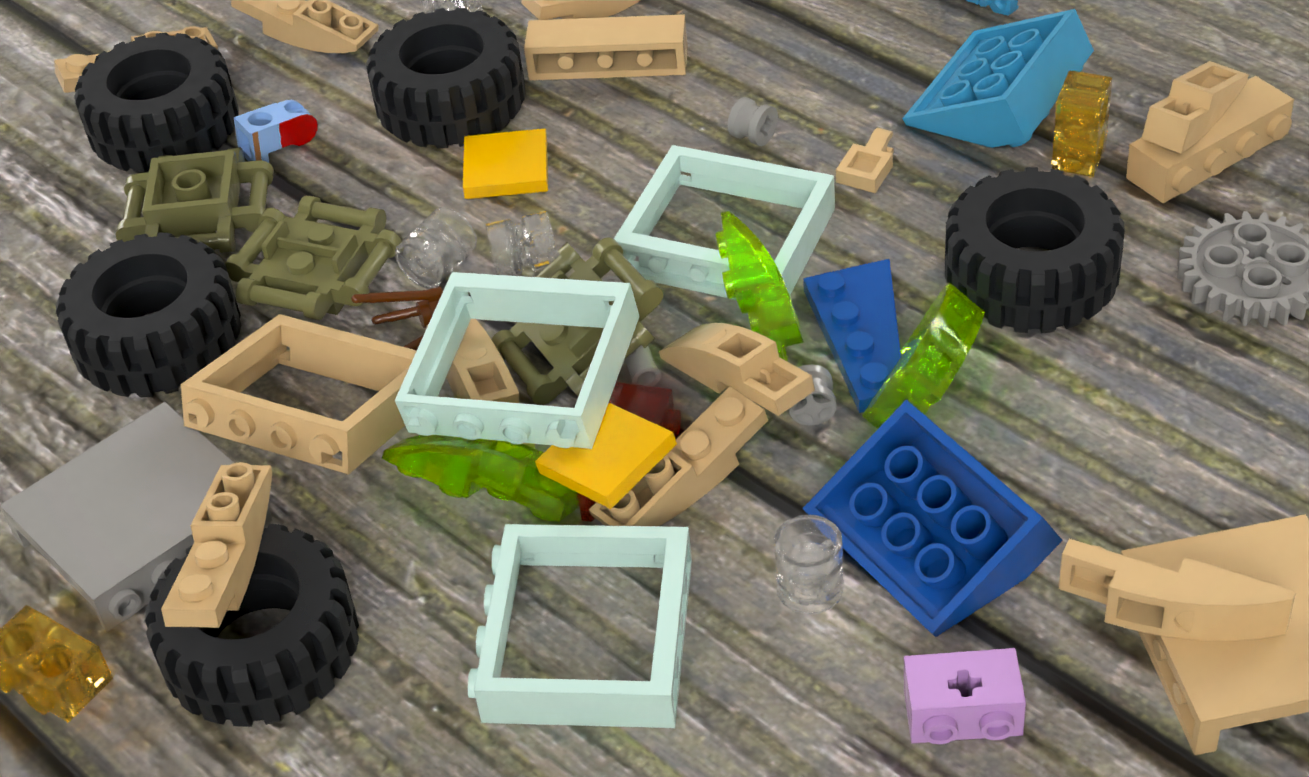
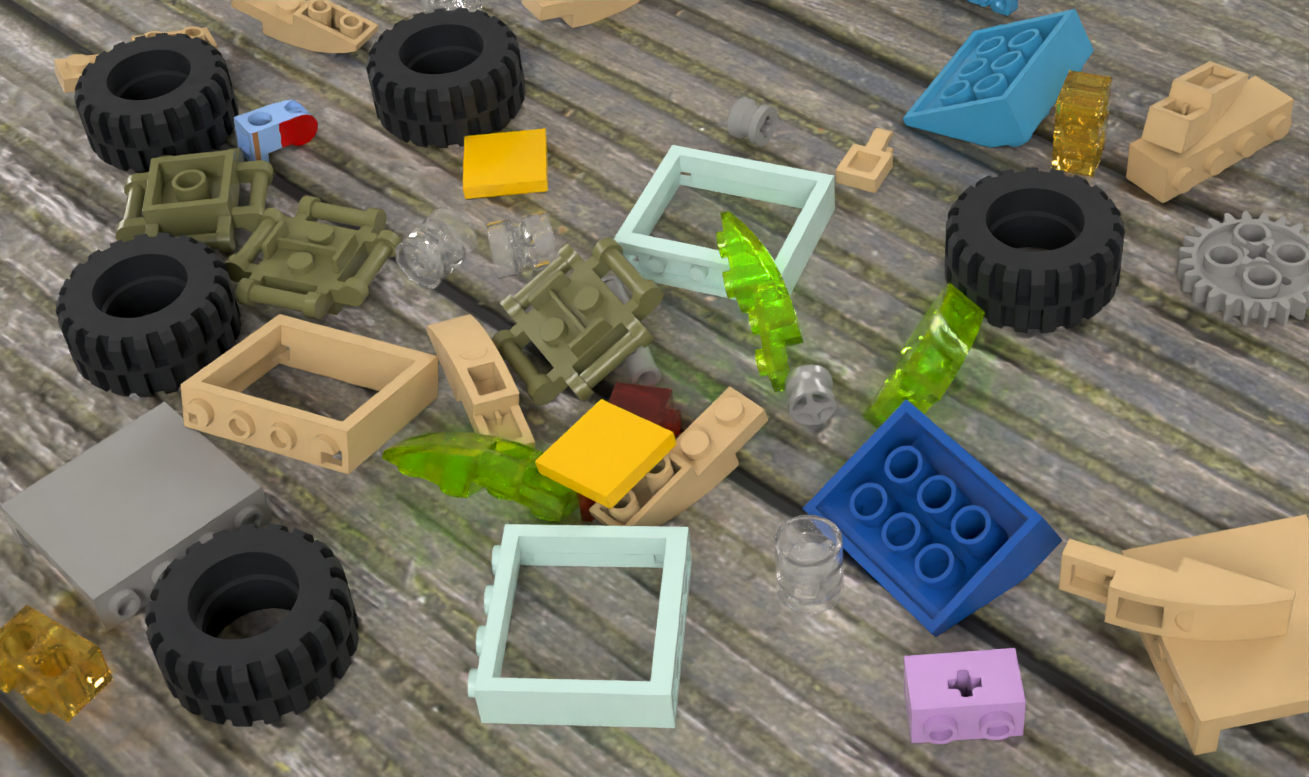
tan slope [161,462,272,628] -> none
reddish brown plant [351,286,444,350] -> none
light aqua window [395,272,640,449] -> none
tan brick [524,14,688,80] -> none
tan slope [659,323,815,416] -> none
blue wing [803,259,905,413] -> none

